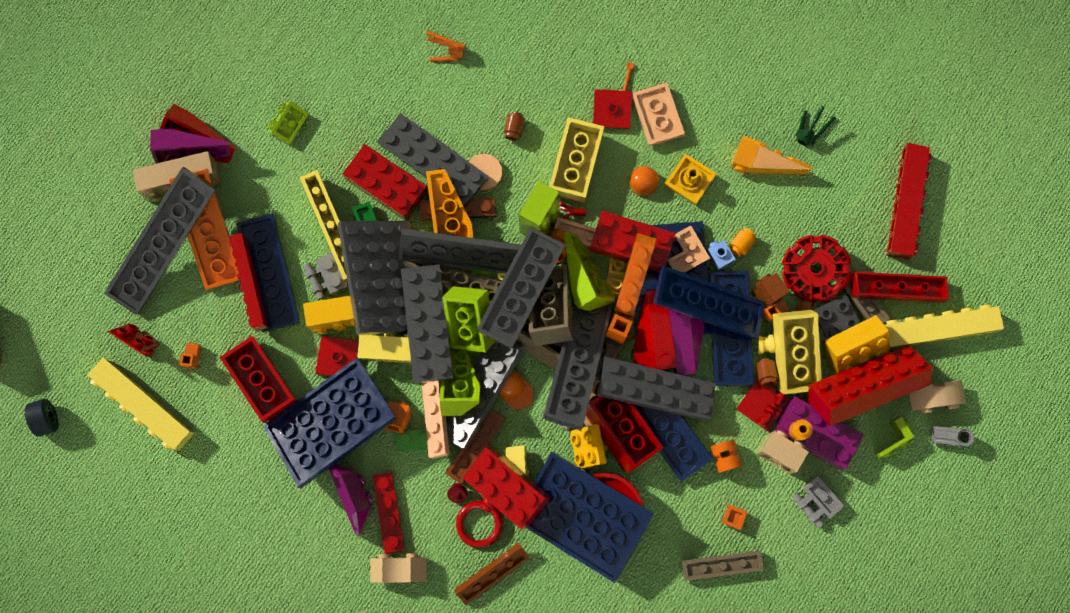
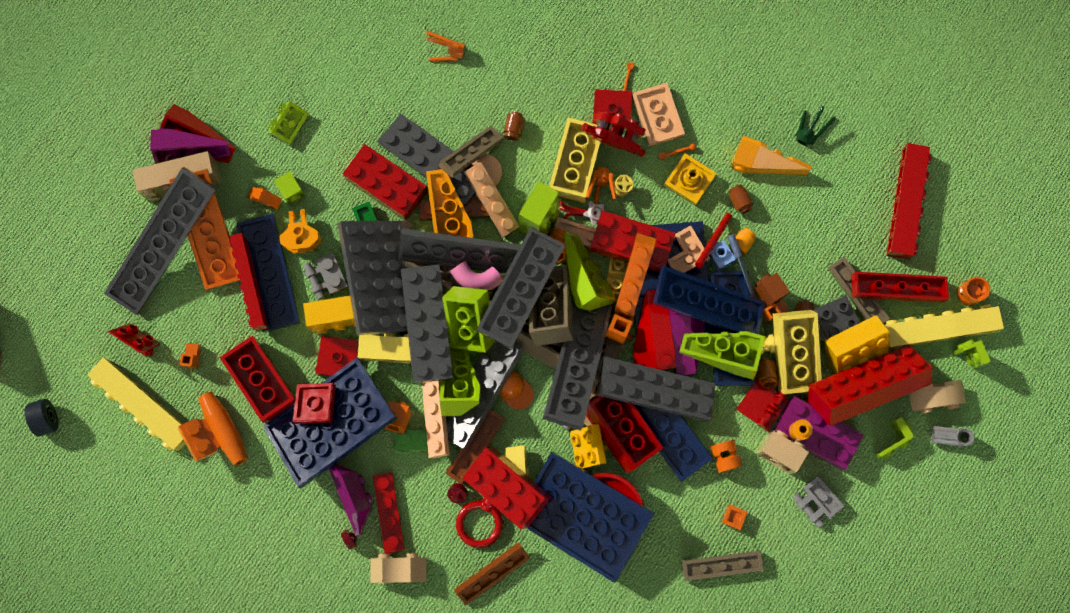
light yellow brick [300,170,348,284] -> none
orange hair [629,166,659,197] -> none
red plate [782,234,852,303] -> none
none -> orange plate [178,391,248,466]
none -> orange piece [247,187,282,209]
none -> lime brick [274,171,305,204]
none -> light orange hinge [279,209,322,254]
none -> red plate [293,383,336,424]
none -> dark red tile [340,529,357,550]
none -> dark tan plate [439,126,504,178]
none -> bright pink cylinder [450,261,503,291]
none -> light nougat plate [464,162,519,237]
none -> red piece [582,112,646,157]
none -> white plate [583,201,604,225]
none -> orange plant [586,167,616,215]
none -> light yellow wheel [614,175,634,197]
none -> orange hinge [658,144,696,160]
none -> lime wedge [679,331,765,379]
none -> red bar [695,213,732,268]
none -> sand blue piece [727,234,756,299]
none -> dark orange brick [728,184,754,214]
none -> lime bracket [953,339,991,369]
none -> orange wheel [957,277,990,306]

